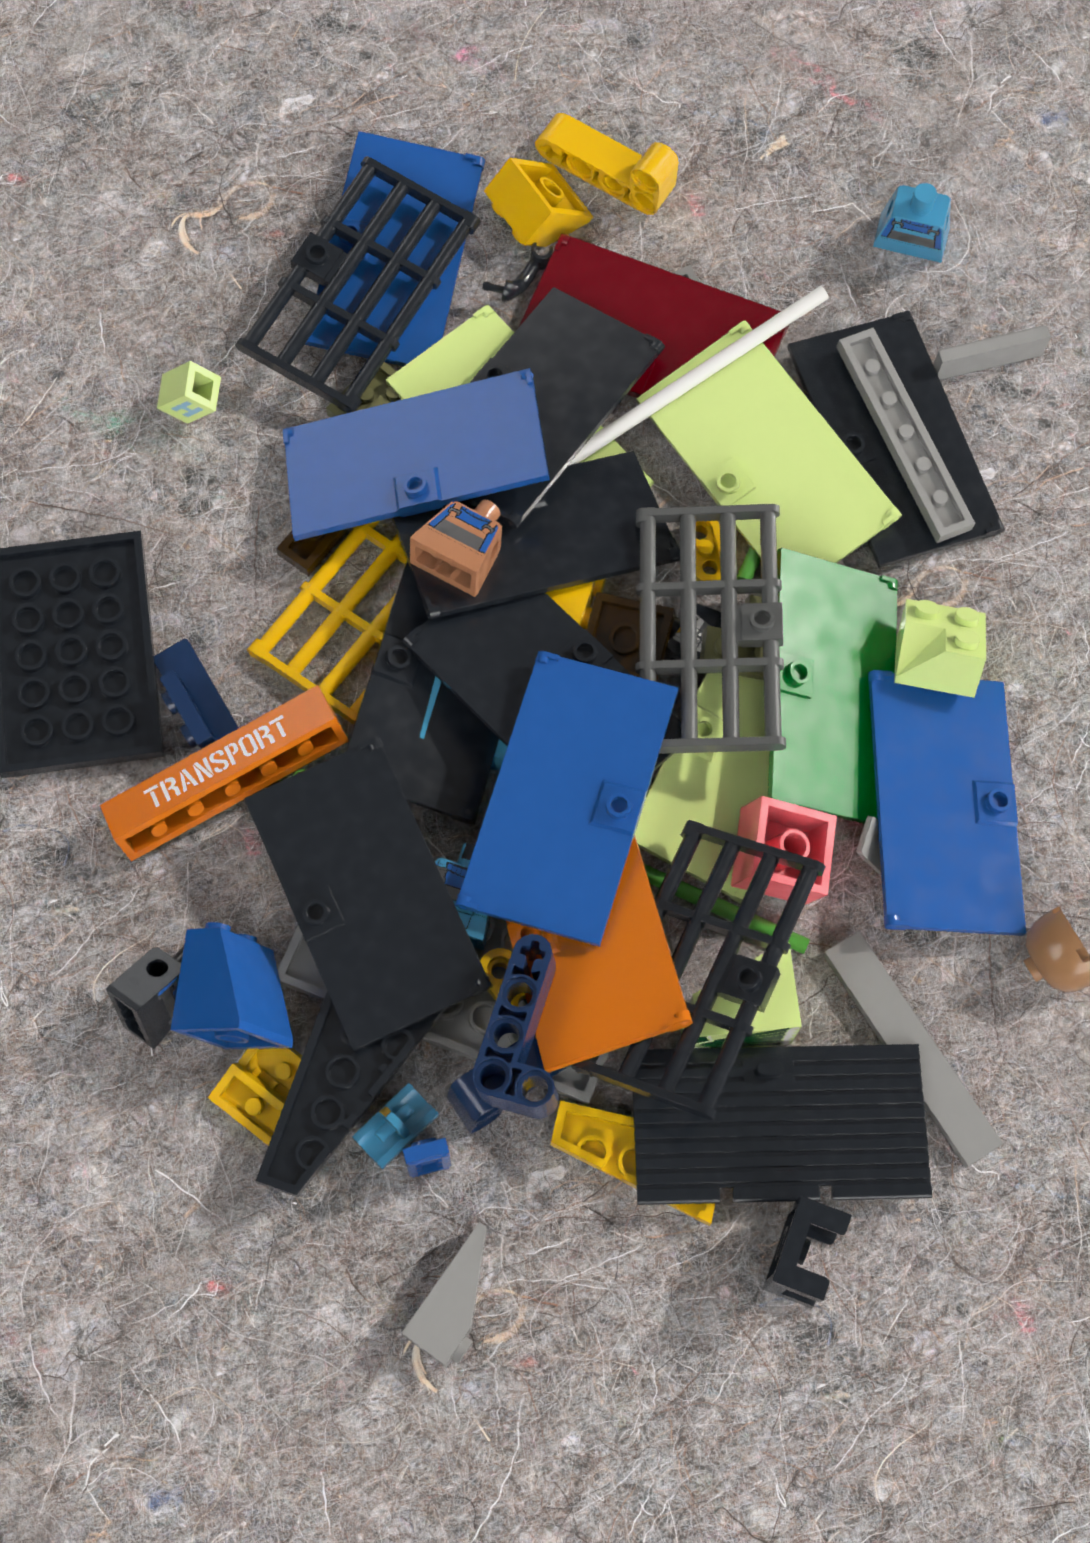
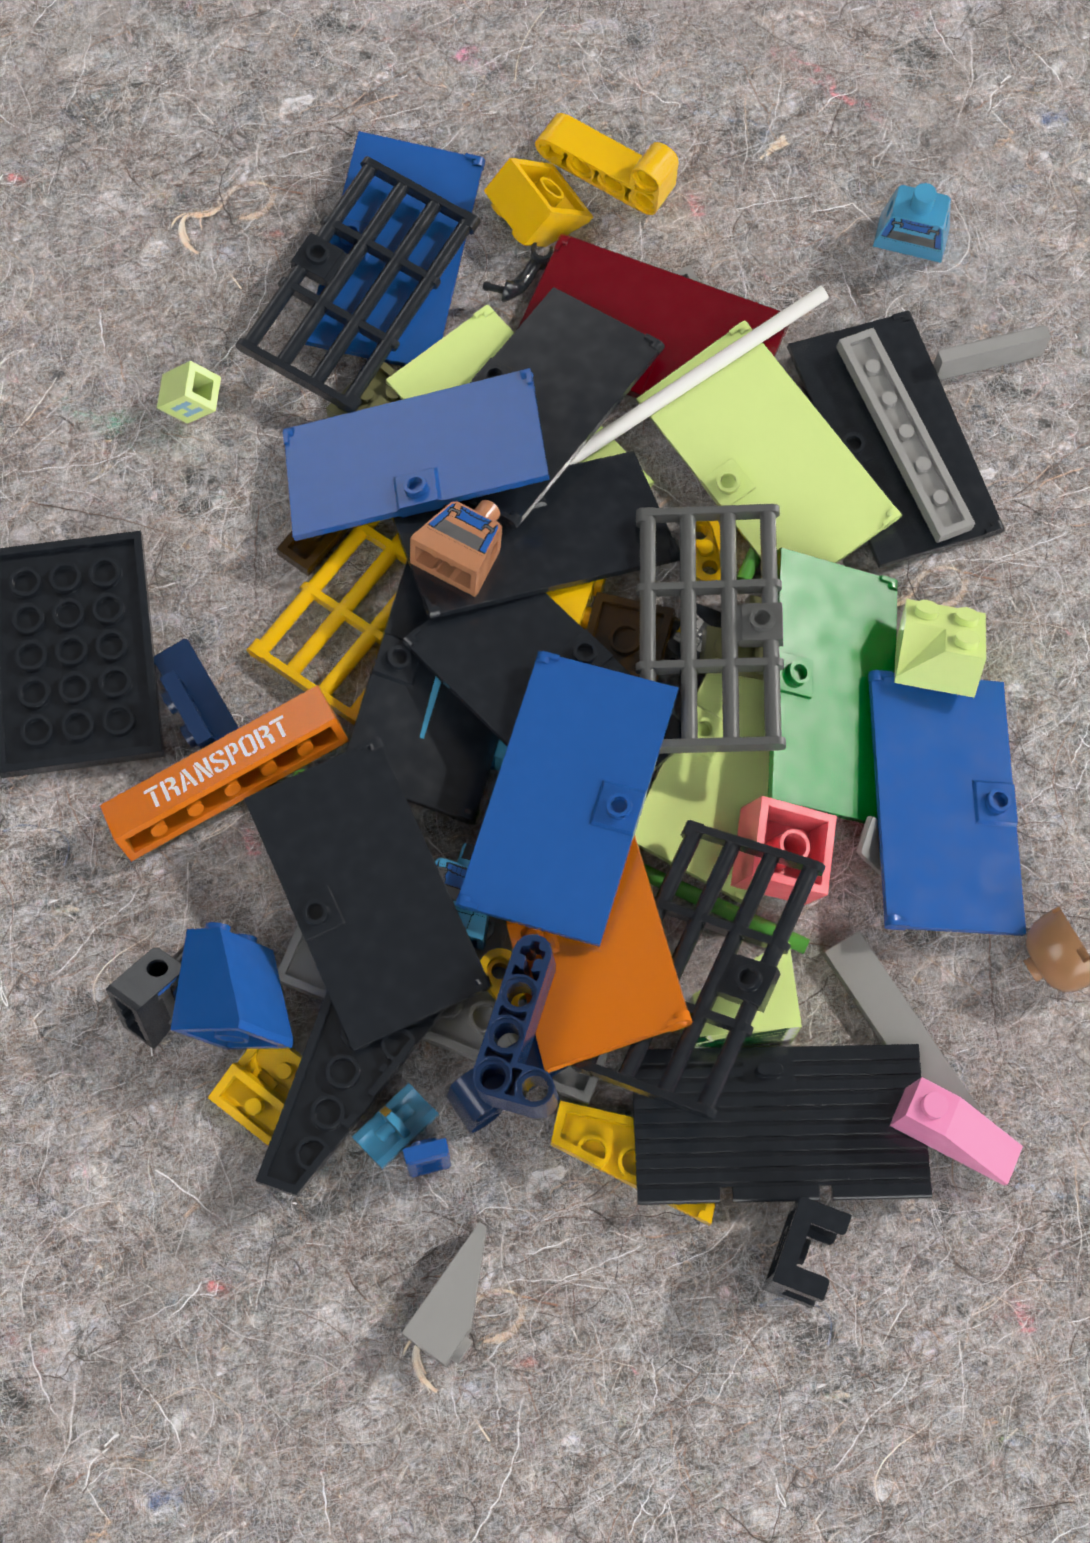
none -> bright pink slope [890,1077,1023,1186]

